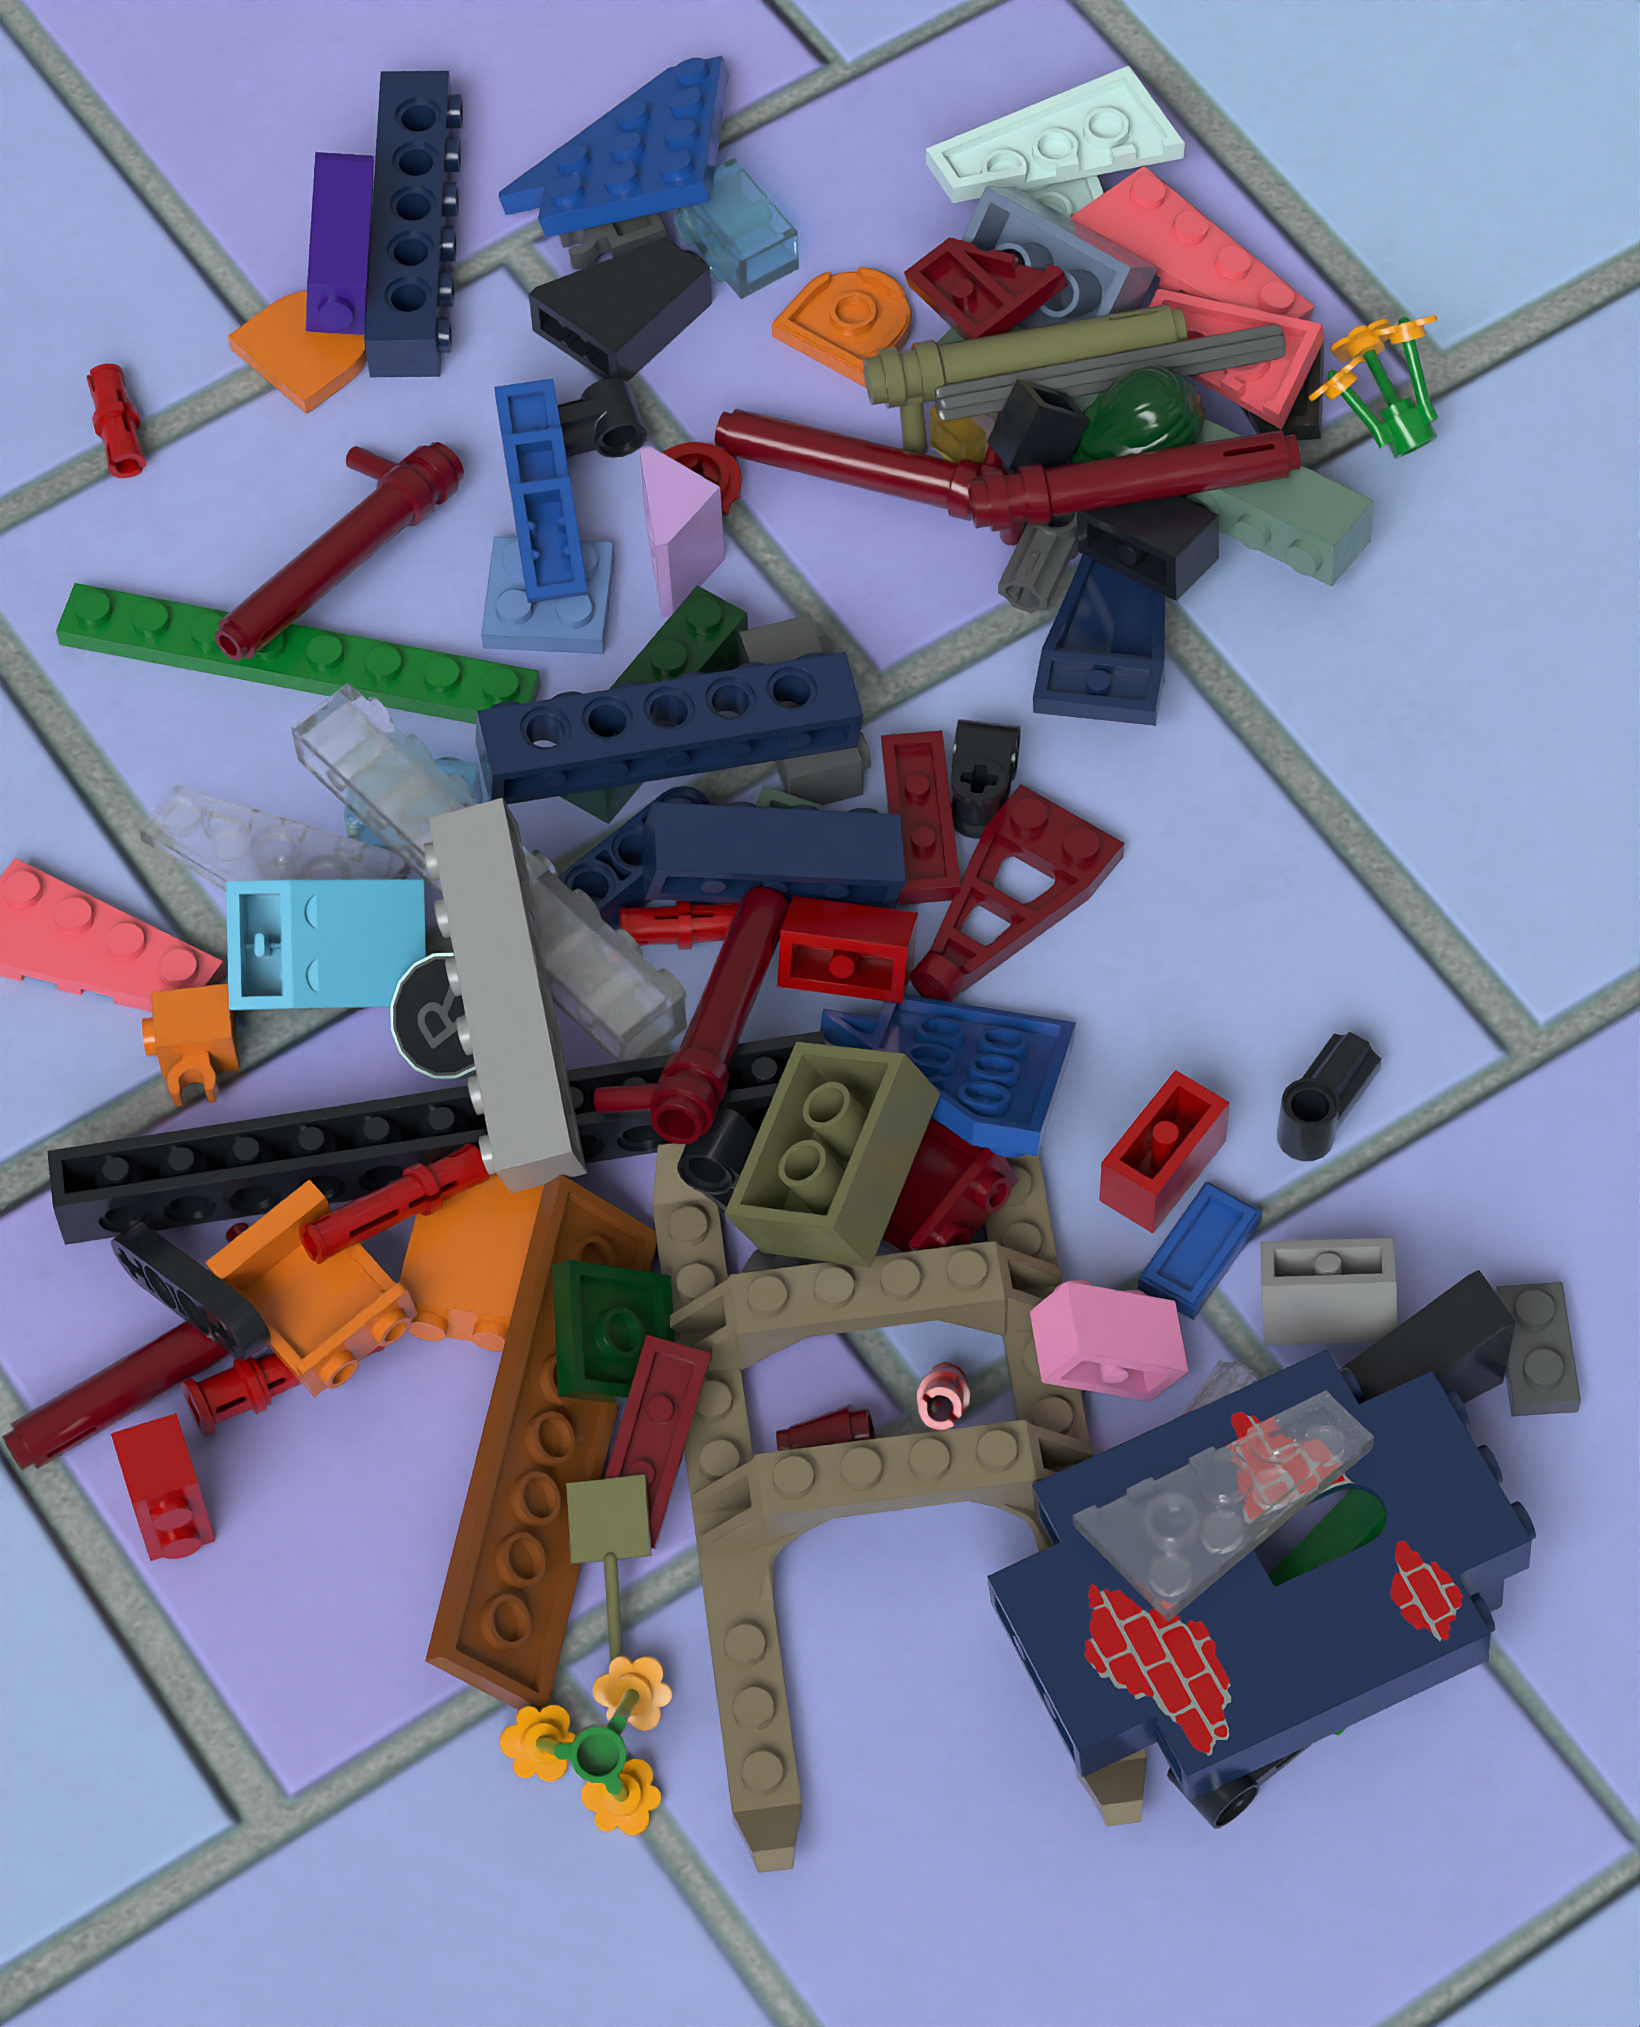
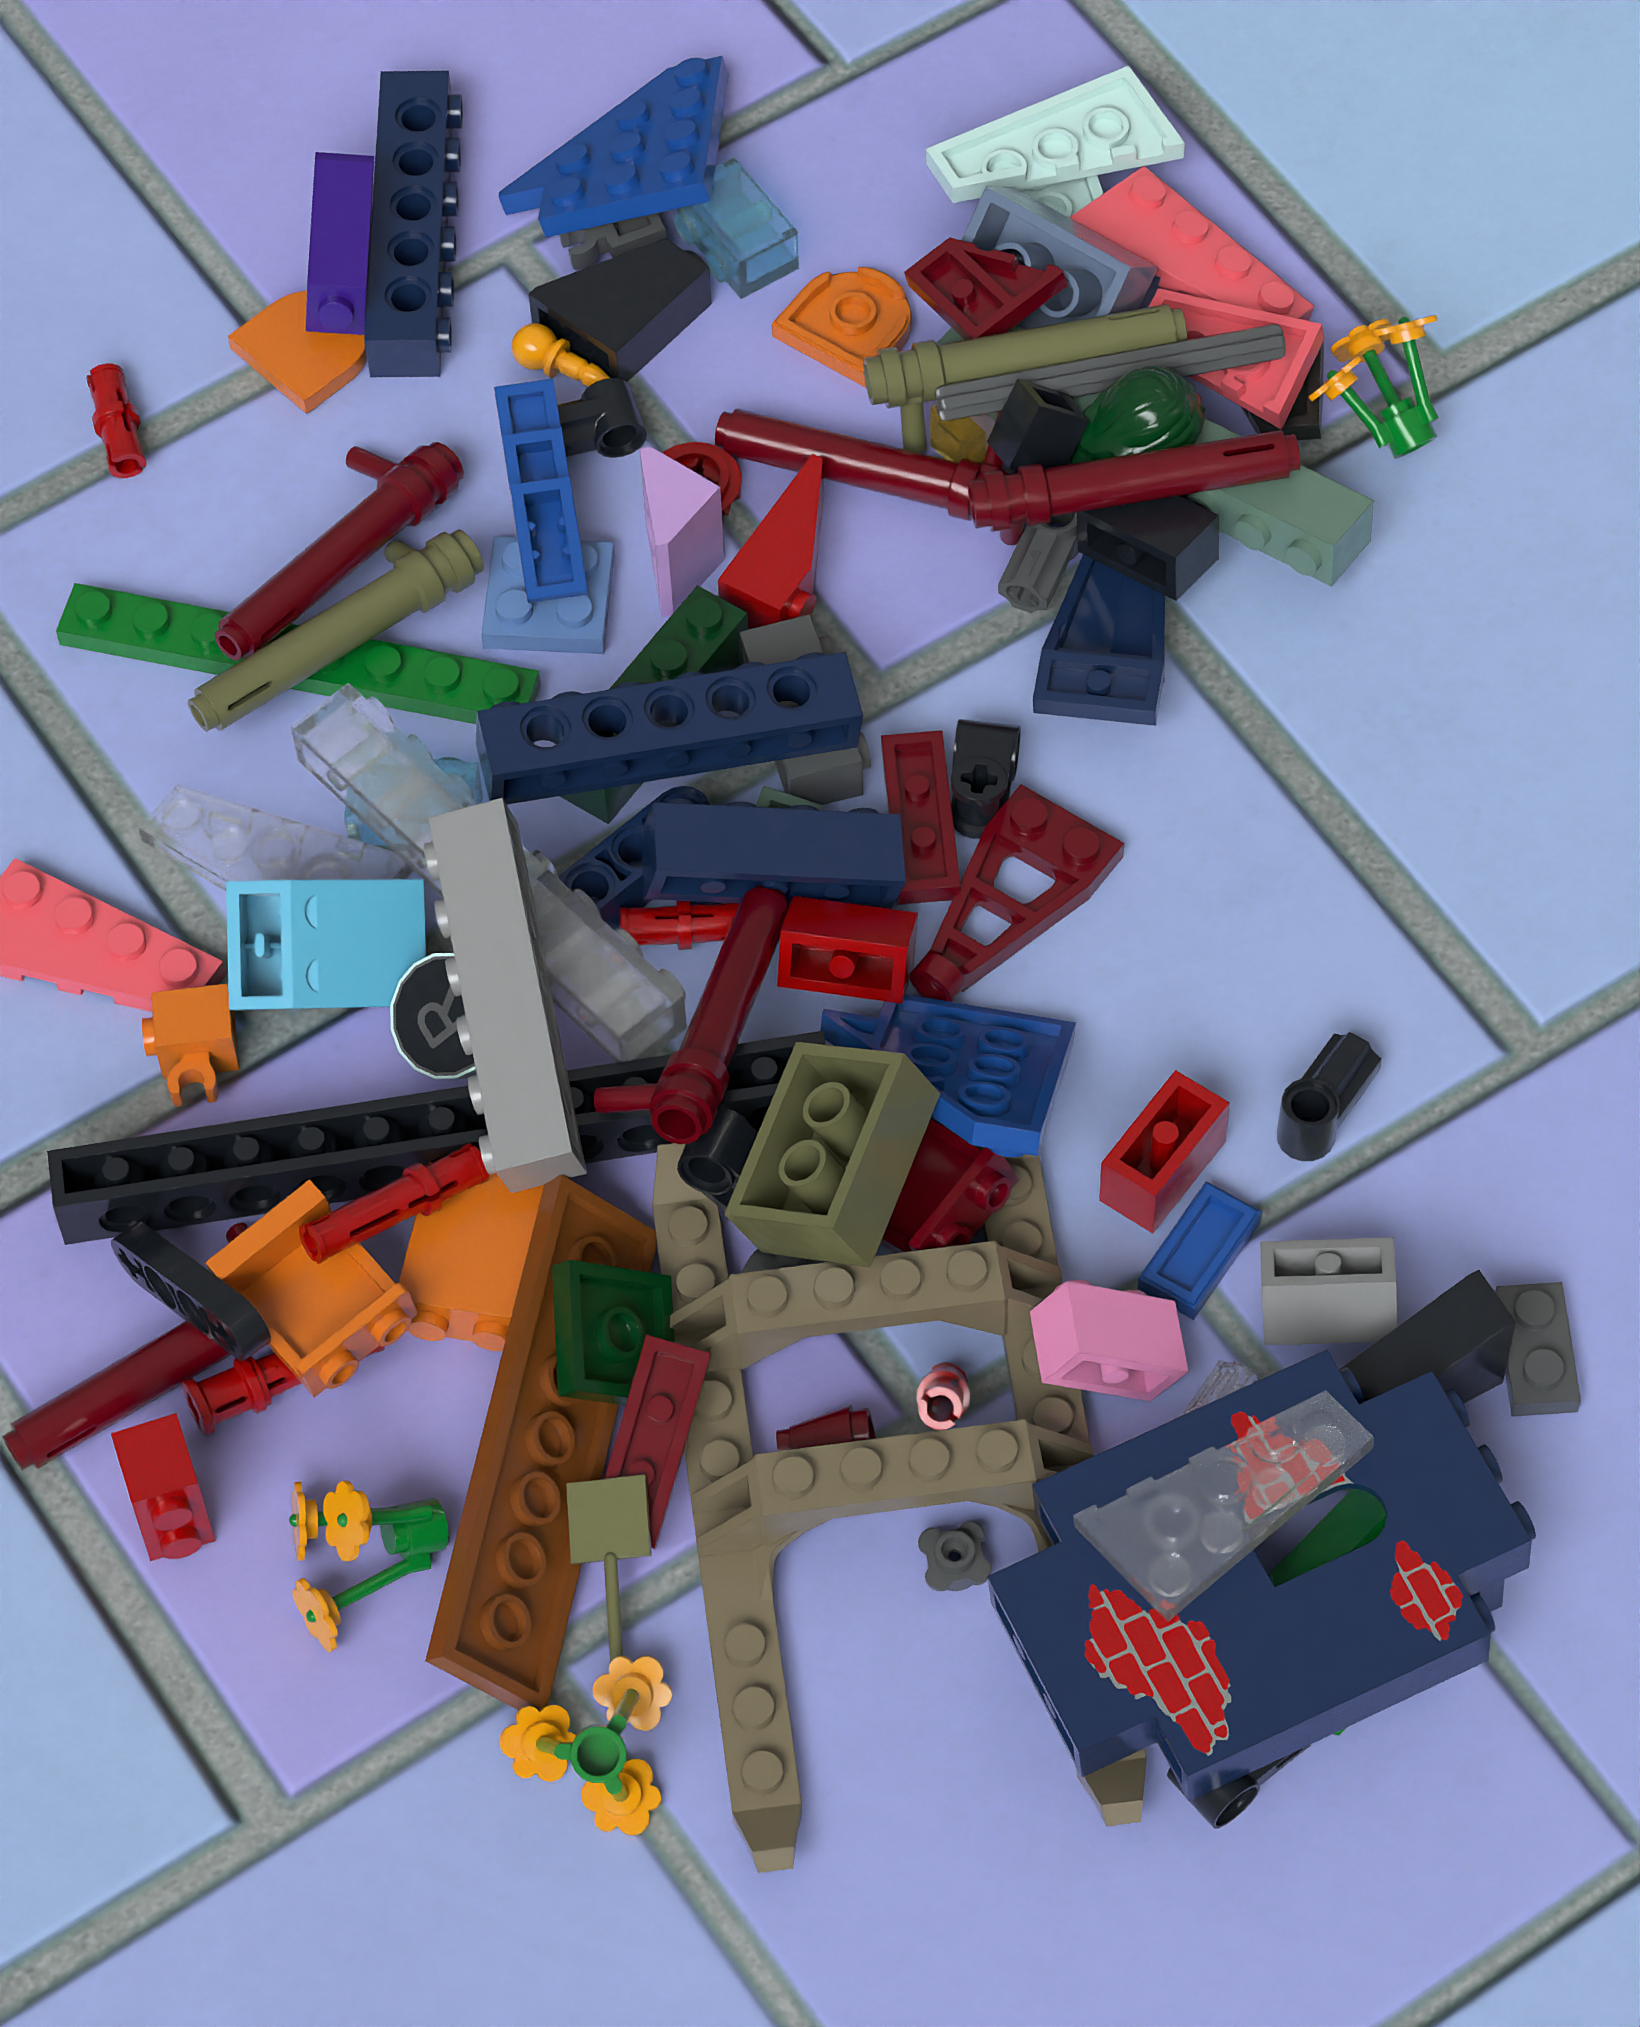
none -> olive cylinder [188,529,484,732]
none -> plant [289,1481,449,1652]
none -> light orange bar [511,323,610,387]
none -> red slope [718,454,824,629]
none -> dark grey plate [918,1522,992,1591]

